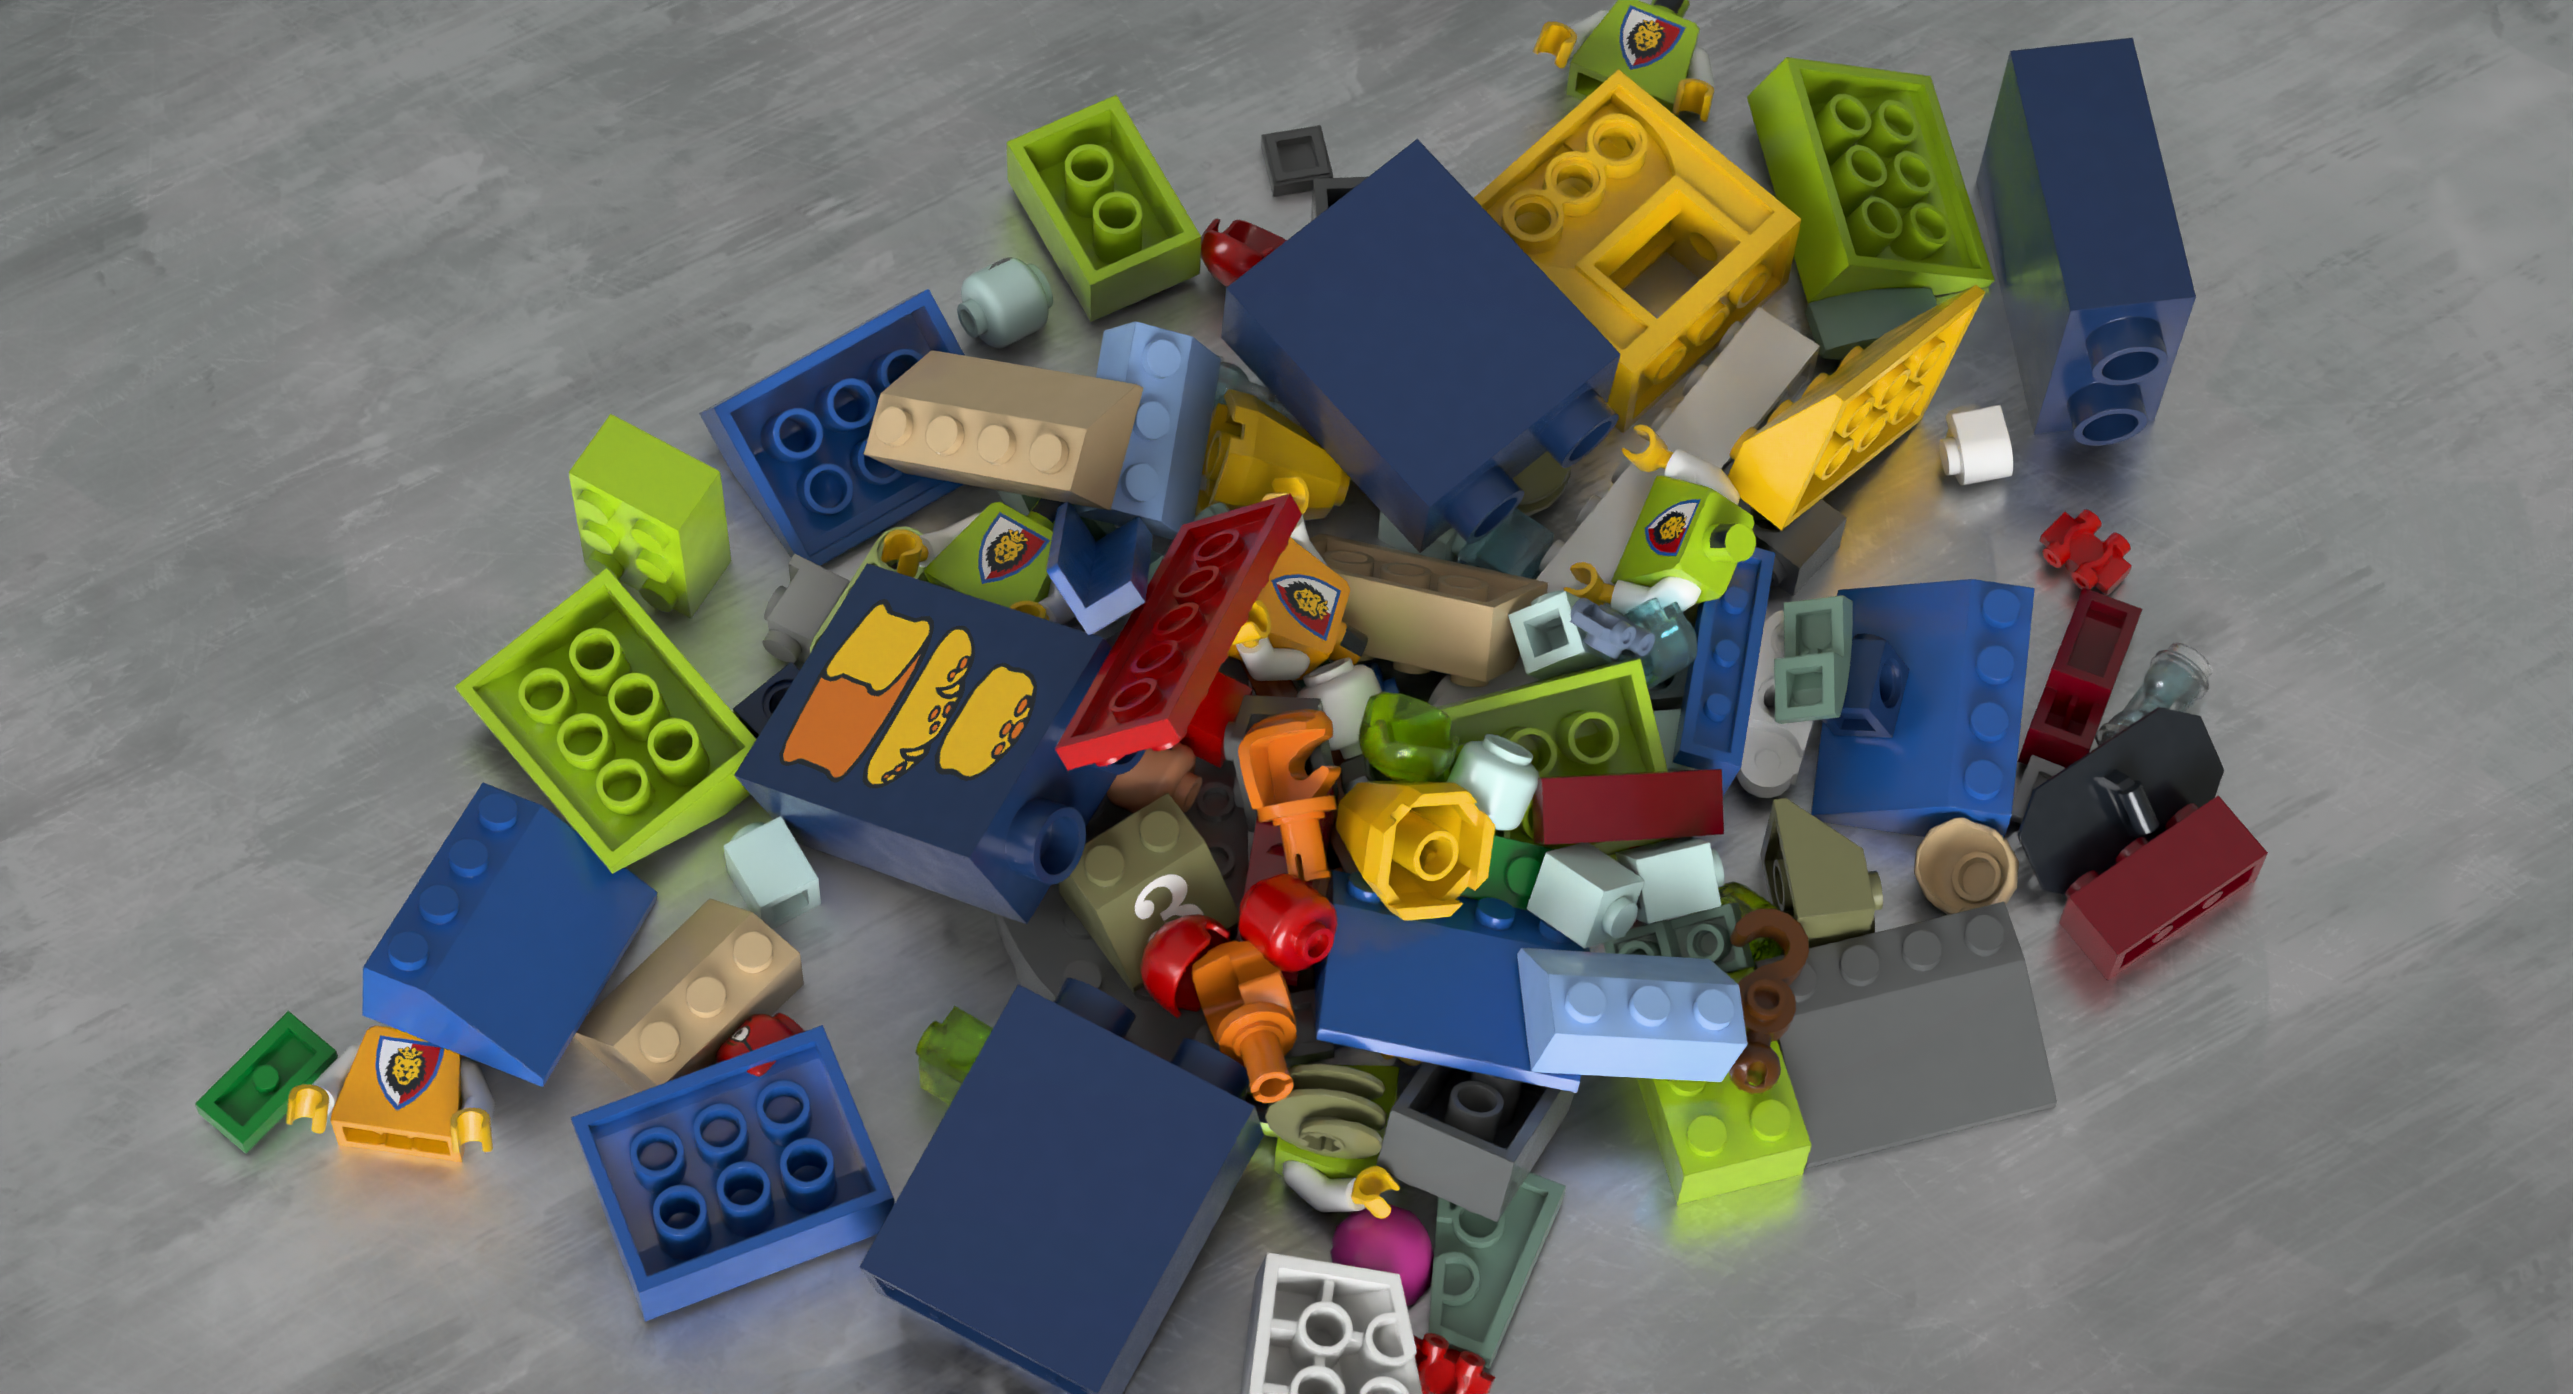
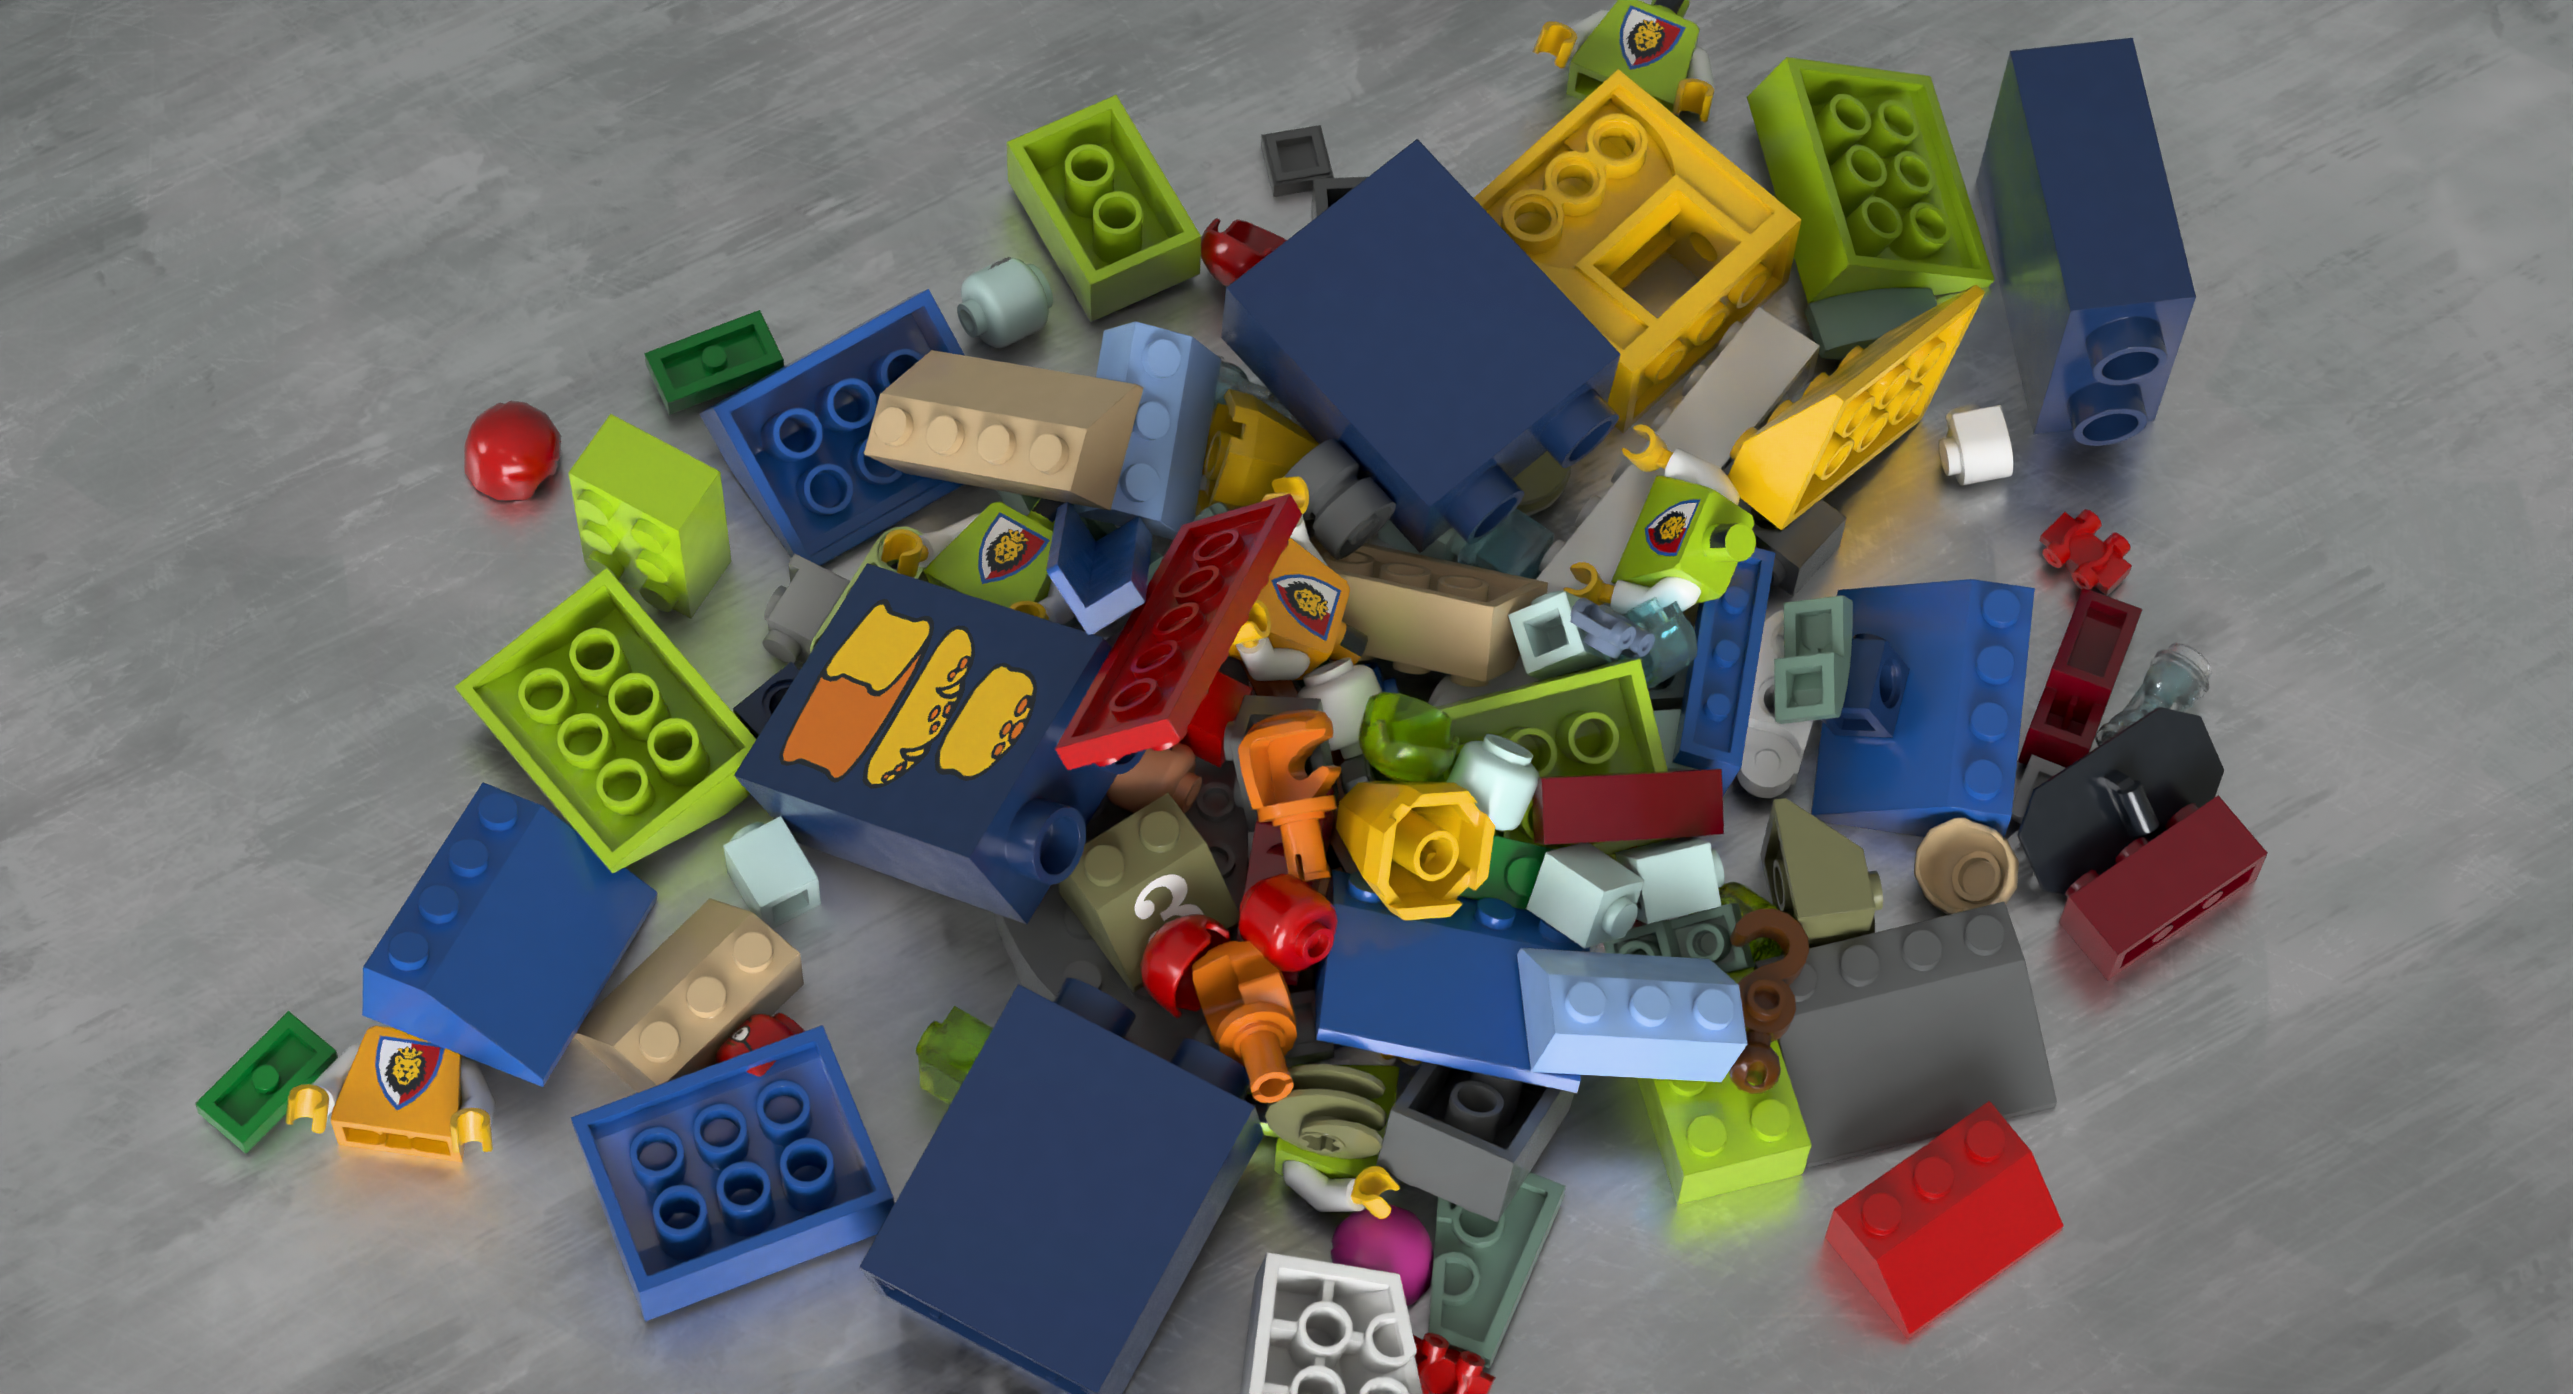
none -> red hair [464,401,561,500]
none -> green plate [644,310,784,415]
none -> dark grey wheel [1283,438,1396,560]
none -> red slope [1825,1101,2064,1339]

